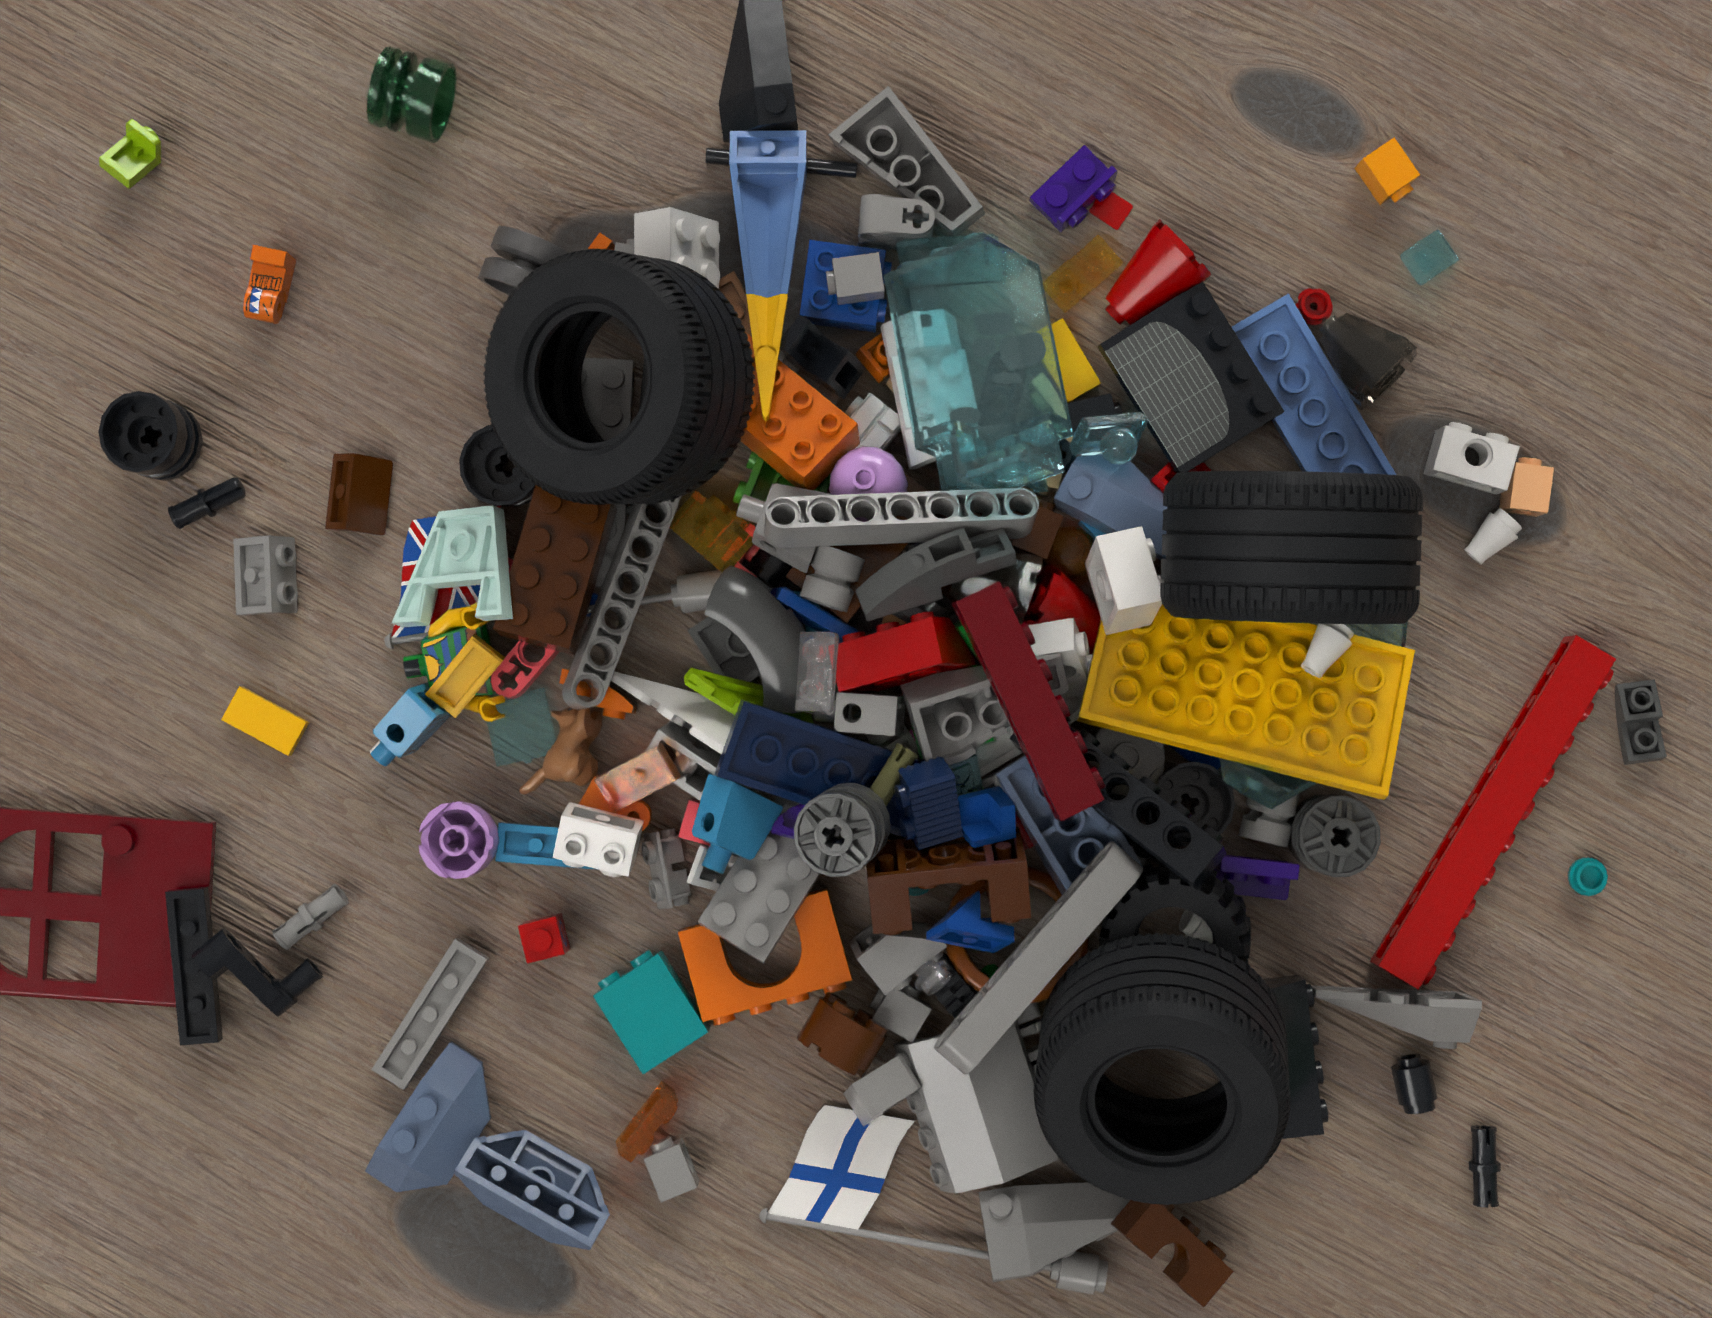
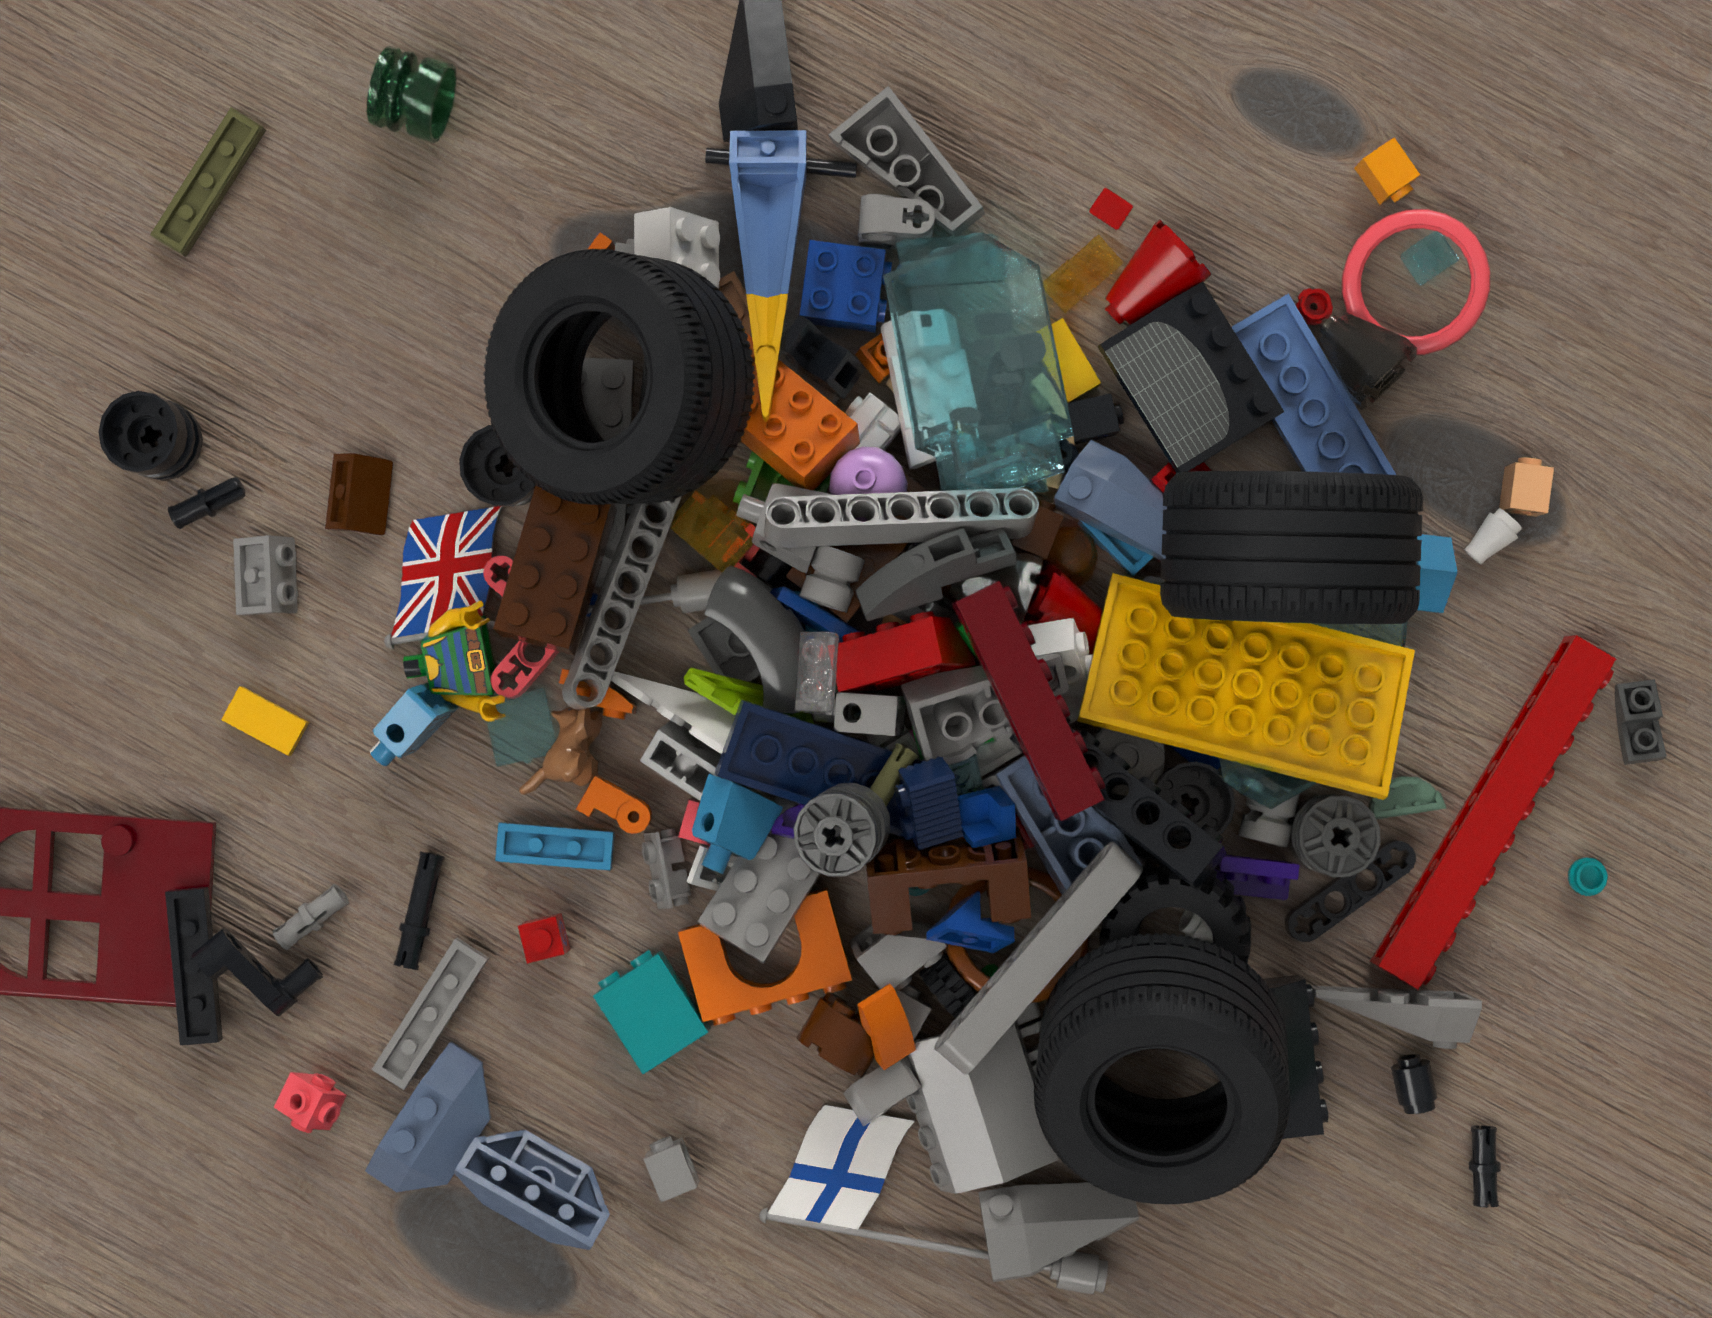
lime bracket [99,119,161,189] -> none
orange leg [243,245,296,324] -> none
light aqua wing [392,505,513,628] -> none
lavender cylinder [418,801,499,879] -> none
yellow tile [425,633,505,718] -> none
flat silver wheel [478,226,569,295] -> none
white brick [553,802,644,877] -> none
clear orange plate [594,743,681,813] -> none
clear orange plate [615,1081,678,1163] -> none
light grey brick [826,252,884,305] -> none
clear plate [914,959,952,996] -> none
dark purple bracket [1029,145,1117,232] -> none
clear light blue tile [1068,412,1149,465] -> none
white brick [1085,526,1165,635] -> none
reddish brown arch [1111,1200,1234,1308] -> none
white cone [1301,623,1354,678] -> none
white brick [1423,422,1520,495] -> none
none -> olive tile [150,107,266,257]
none -> coral brick [274,1072,347,1133]
none -> black pin [394,851,445,970]
none -> orange slope [857,984,916,1070]
none -> black beam [1285,840,1416,942]
none -> coral wedge [1342,209,1490,355]
none -> sand green plate [1368,776,1446,820]
none -> dark azure slope [1416,534,1458,613]

